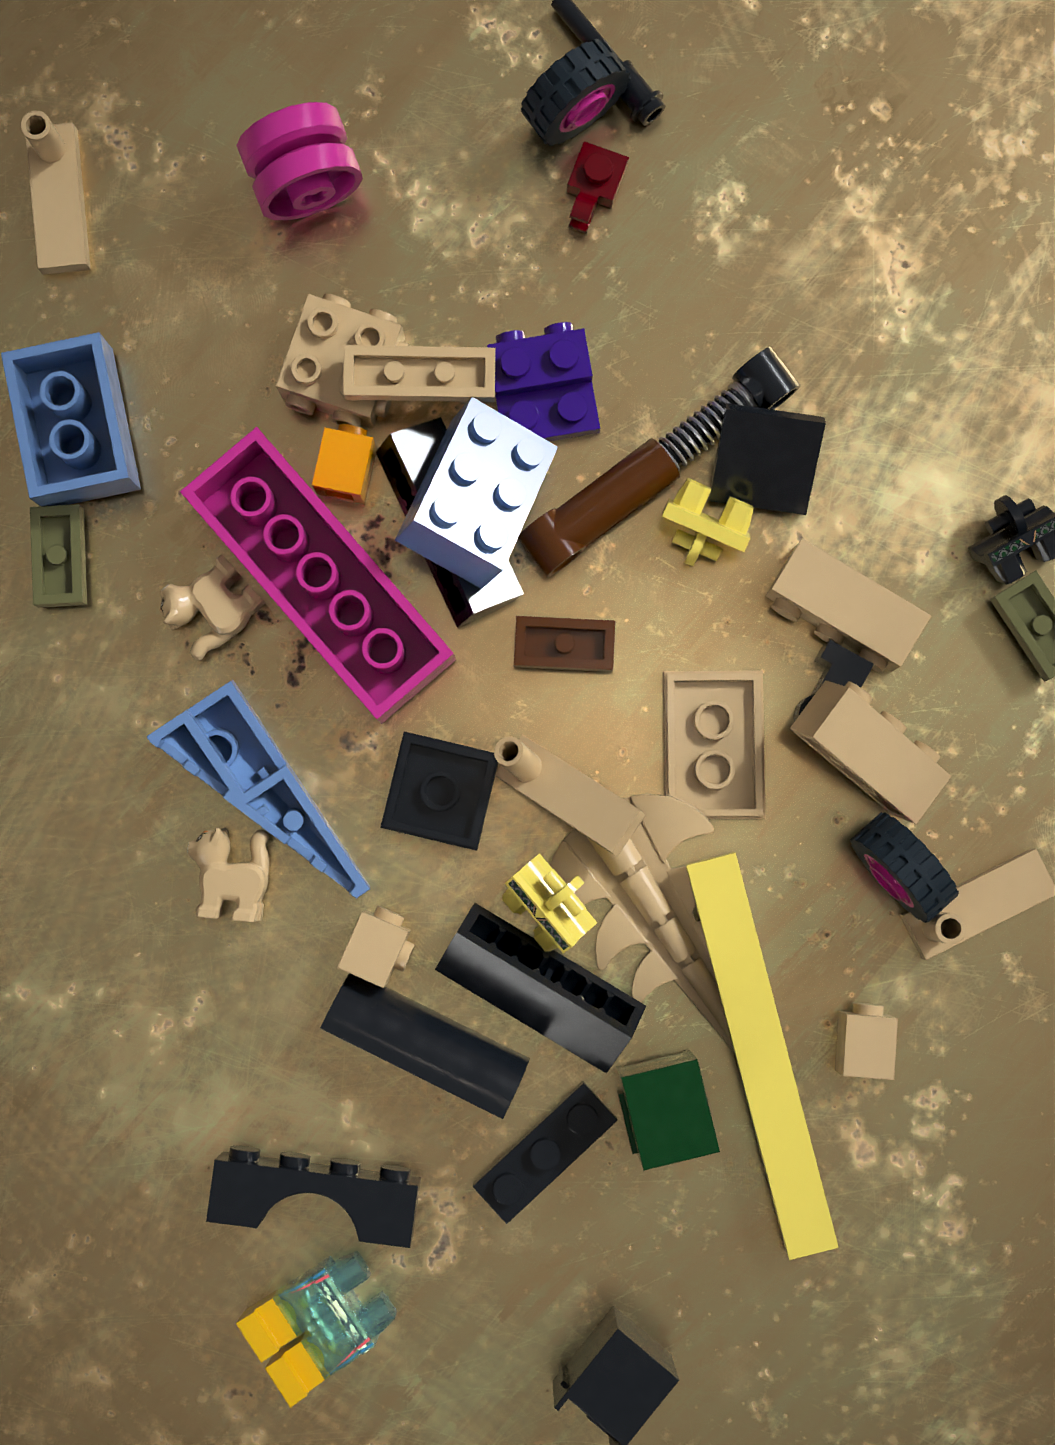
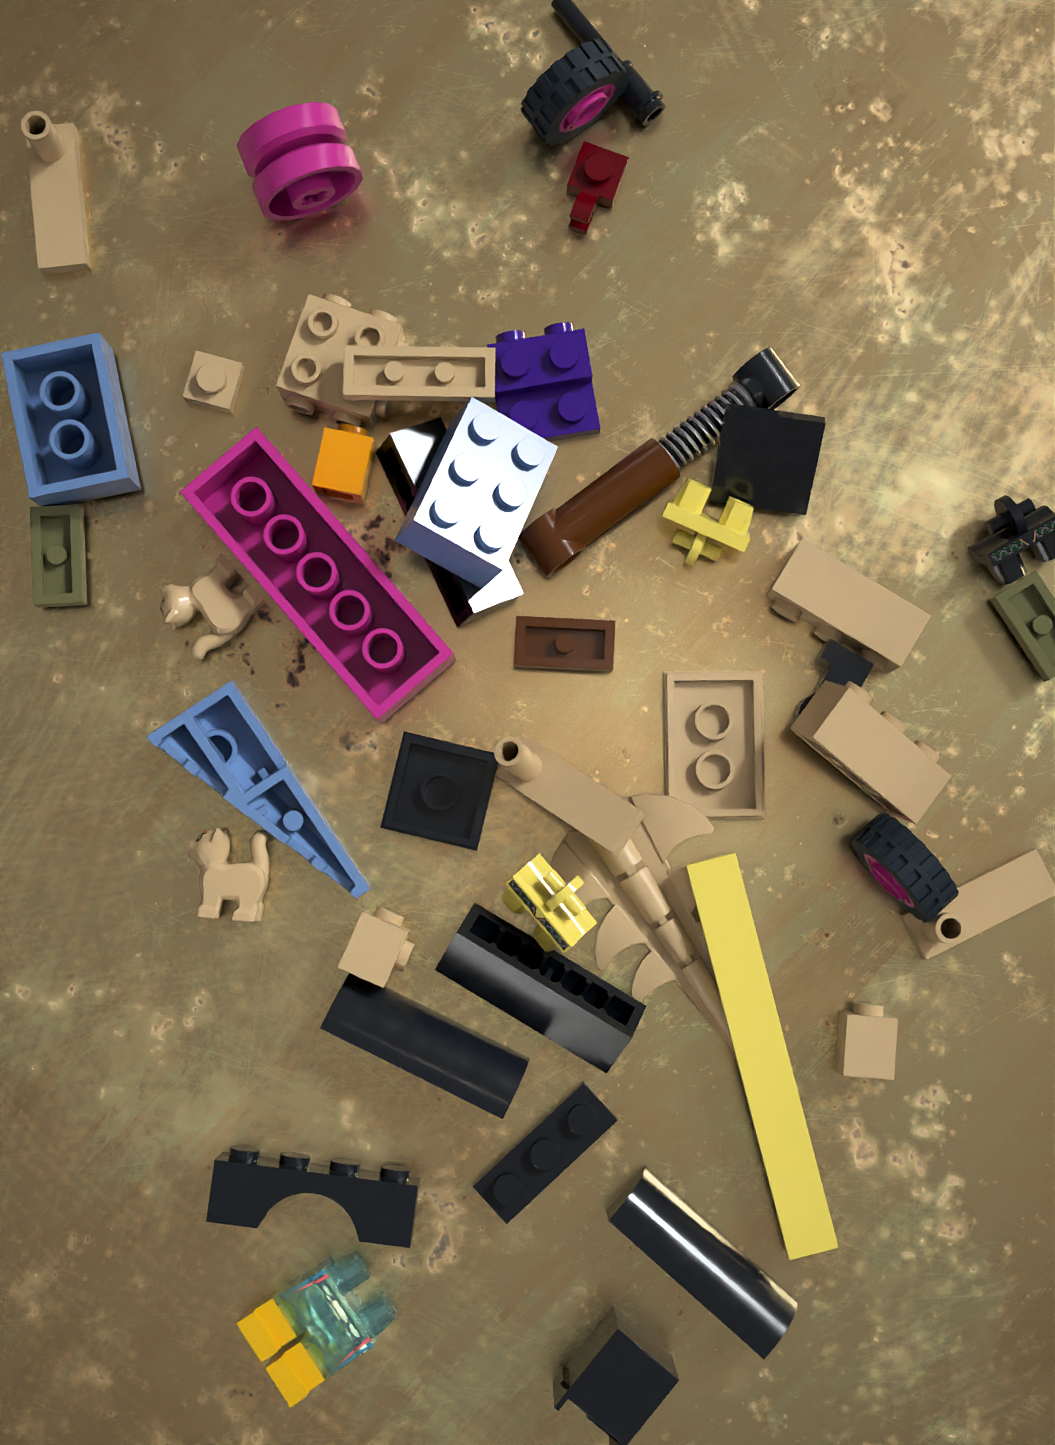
dark green piece [616,1049,720,1171] -> none
none -> tan plate [182,350,246,414]
none -> black brick [606,1165,798,1359]

